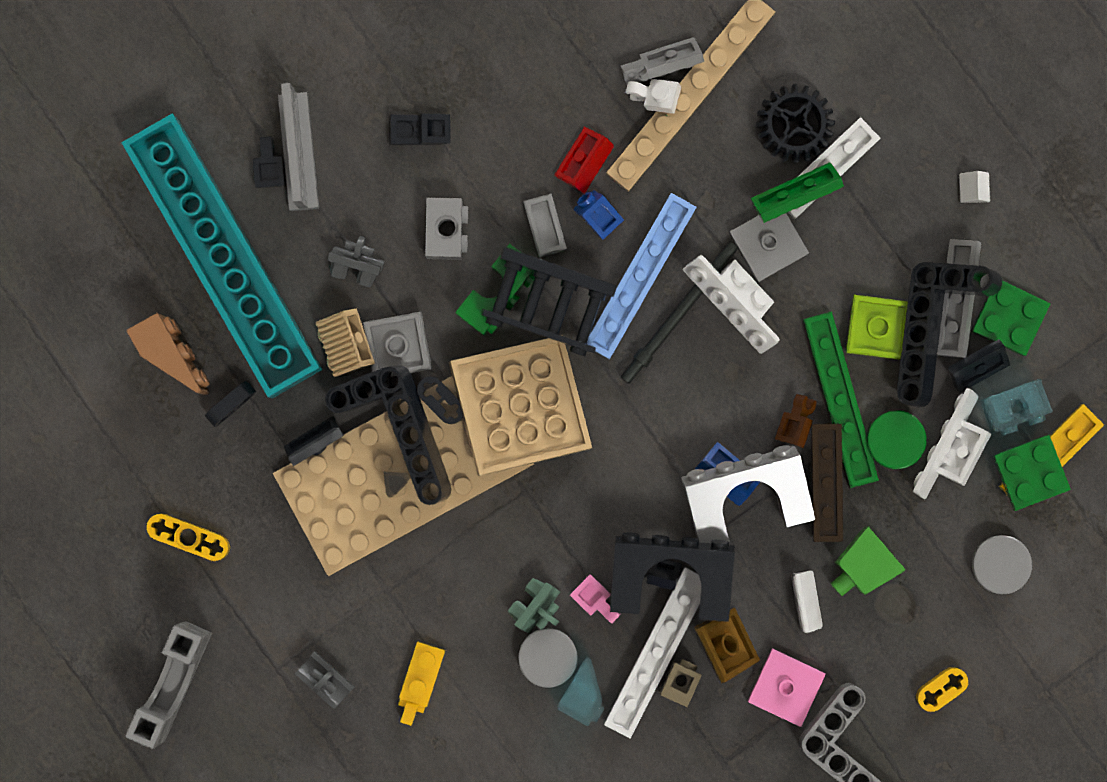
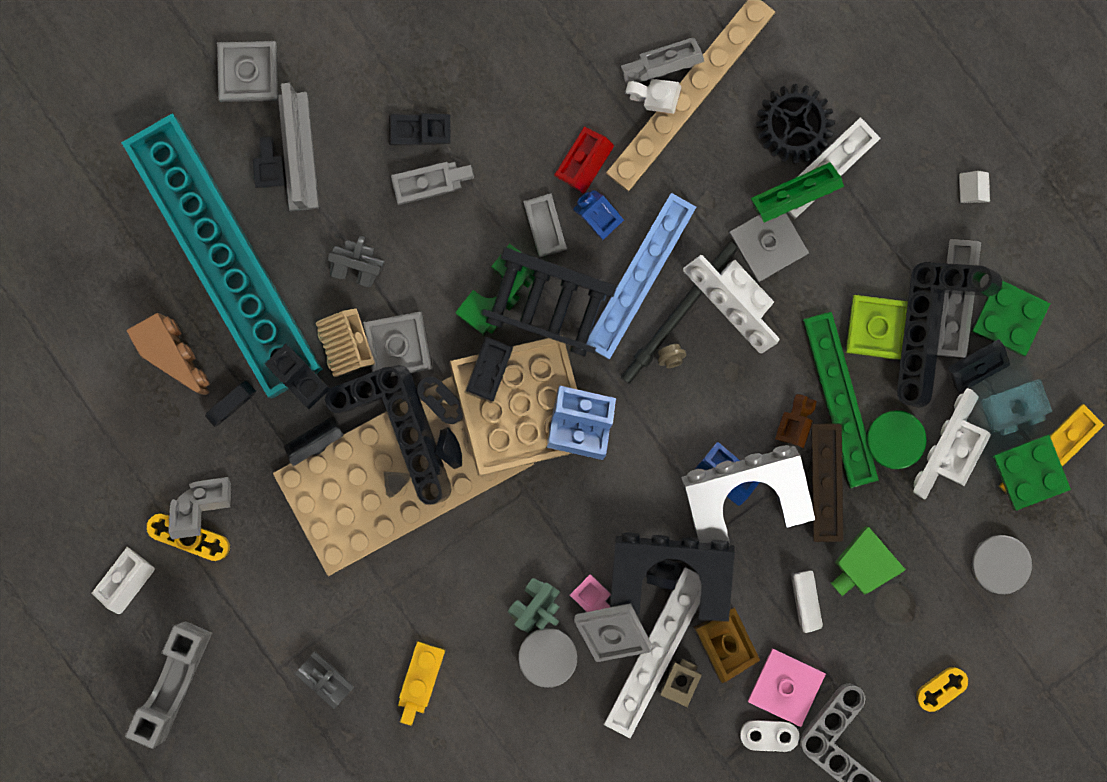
light grey brick [425,198,468,260] -> none
clear light blue slope [557,655,604,726] -> none
none -> white slope [91,547,155,614]
none -> light grey plate [168,477,231,539]
none -> light grey plate [217,41,278,102]
none -> black slope [265,343,330,409]
none -> light grey hinge [391,162,474,205]
none -> black tile [435,427,462,469]
none -> black plate [464,337,514,403]
none -> medium blue slope [546,385,616,460]
none -> light grey plate [574,604,652,662]
none -> dark tan plate [658,344,687,369]
none -> white plate [740,720,800,752]

